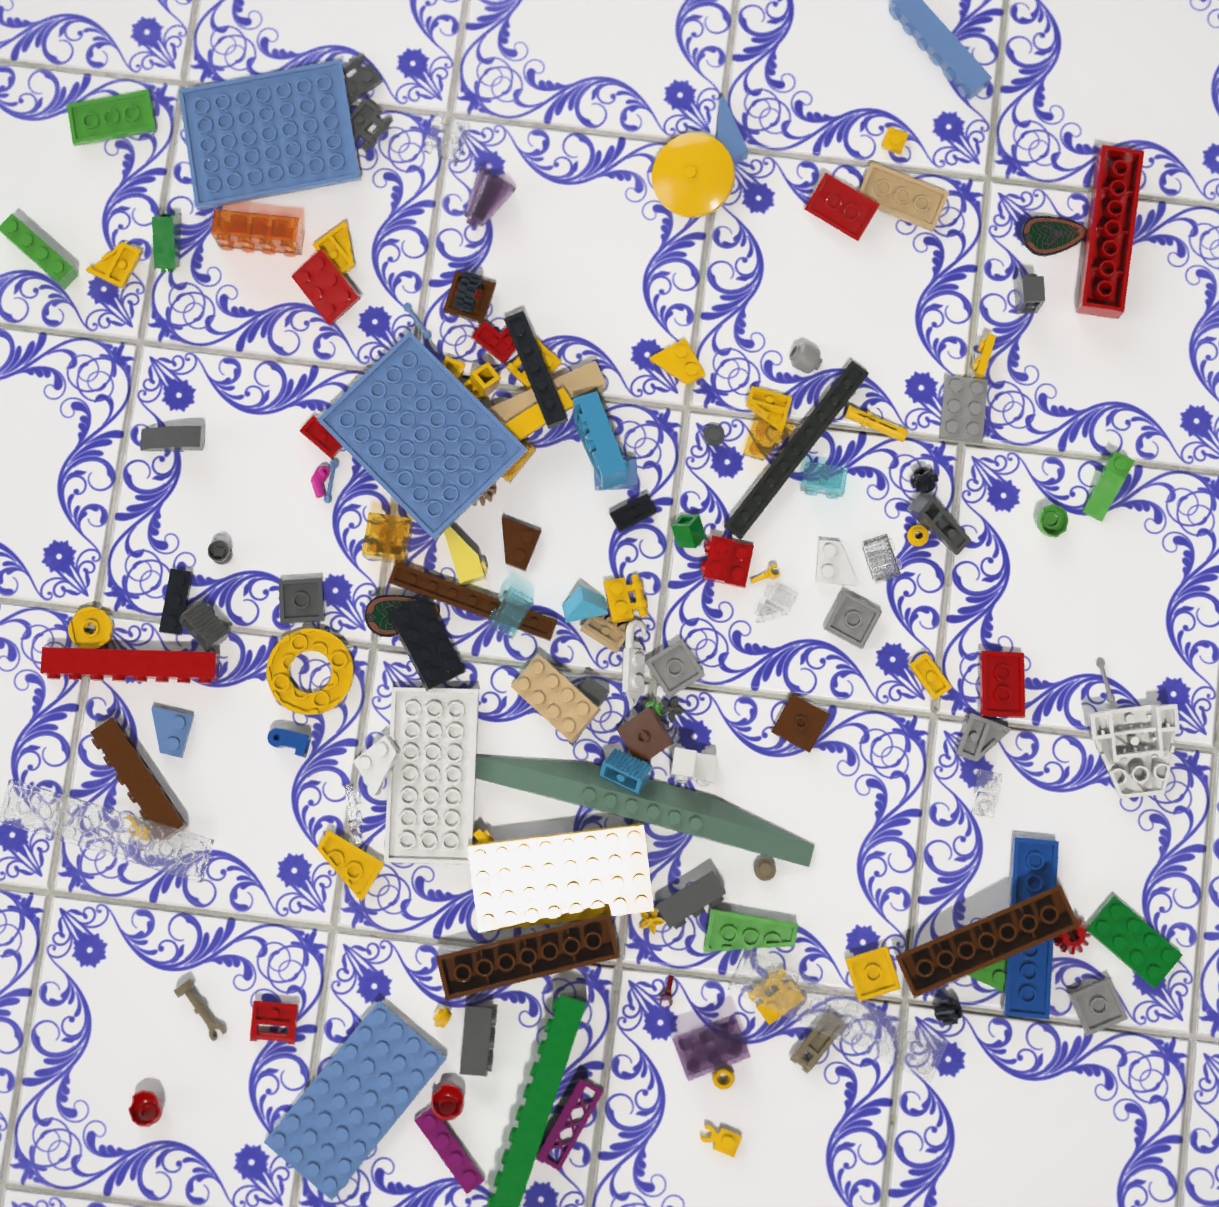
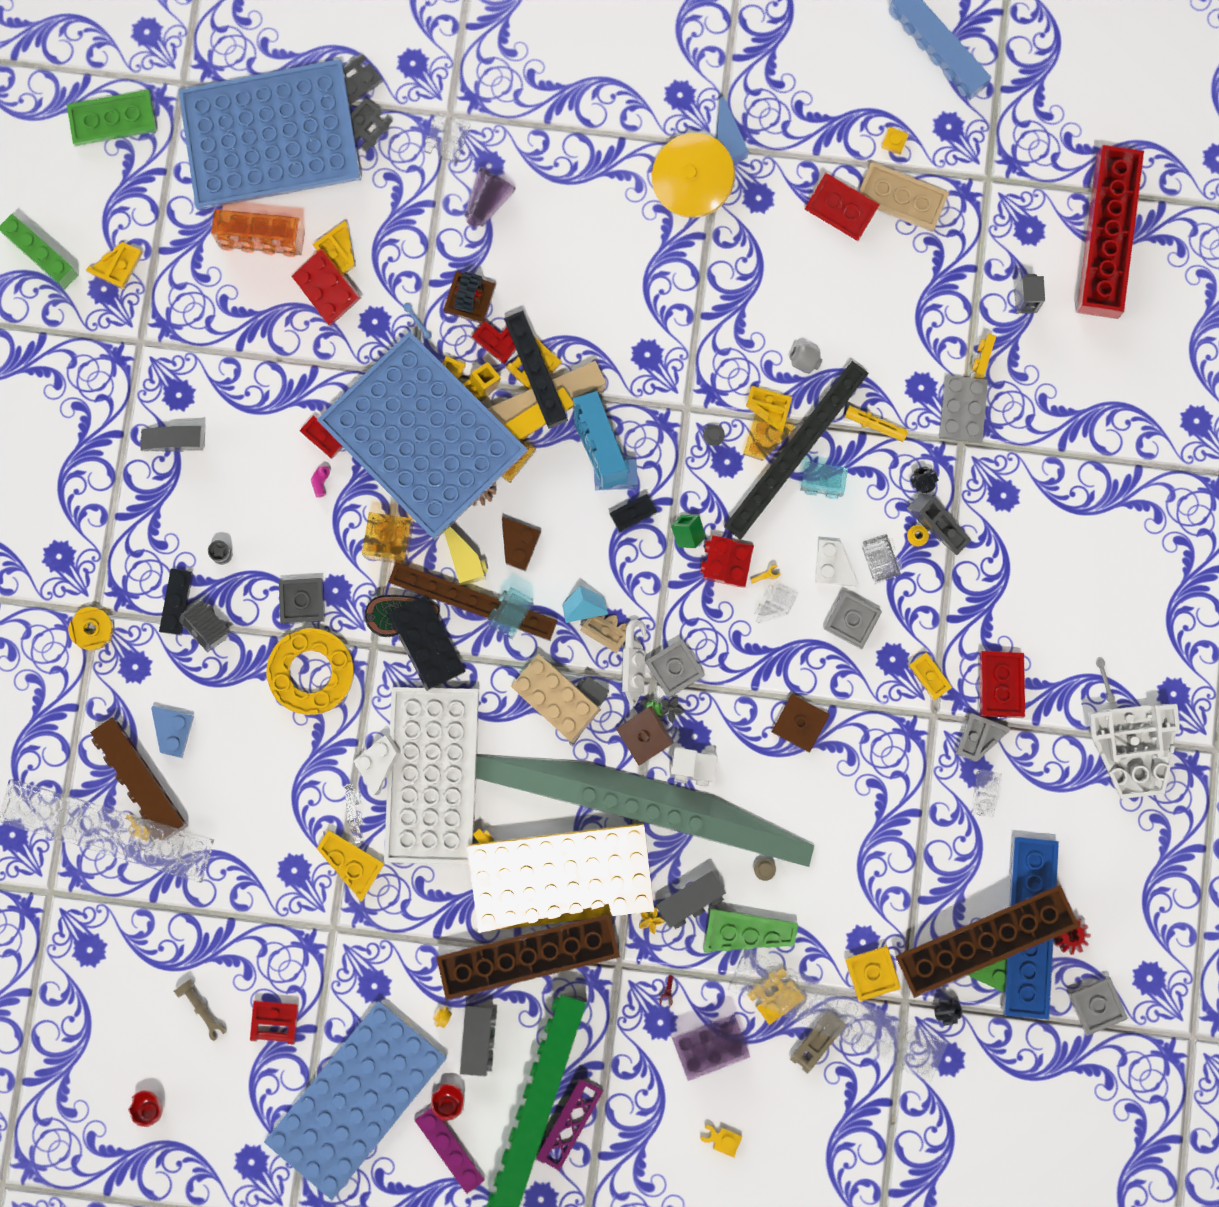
red brick [40,647,220,684] -> none
green slope [152,213,181,272] -> none
blue leg [267,728,312,758] -> none
medium blue hinge [323,460,339,503] -> none
dark azure brick [599,748,653,794] -> none
yellow plate [603,575,648,624] -> none
yellow wing [649,338,706,386] -> none
yellow plate [712,1067,735,1090] -> none
shield [1021,216,1087,257] -> none
bright green hair [1036,504,1069,537] -> none
bright green slope [1082,451,1135,522] -> none
green plate [1086,896,1183,989] -> none

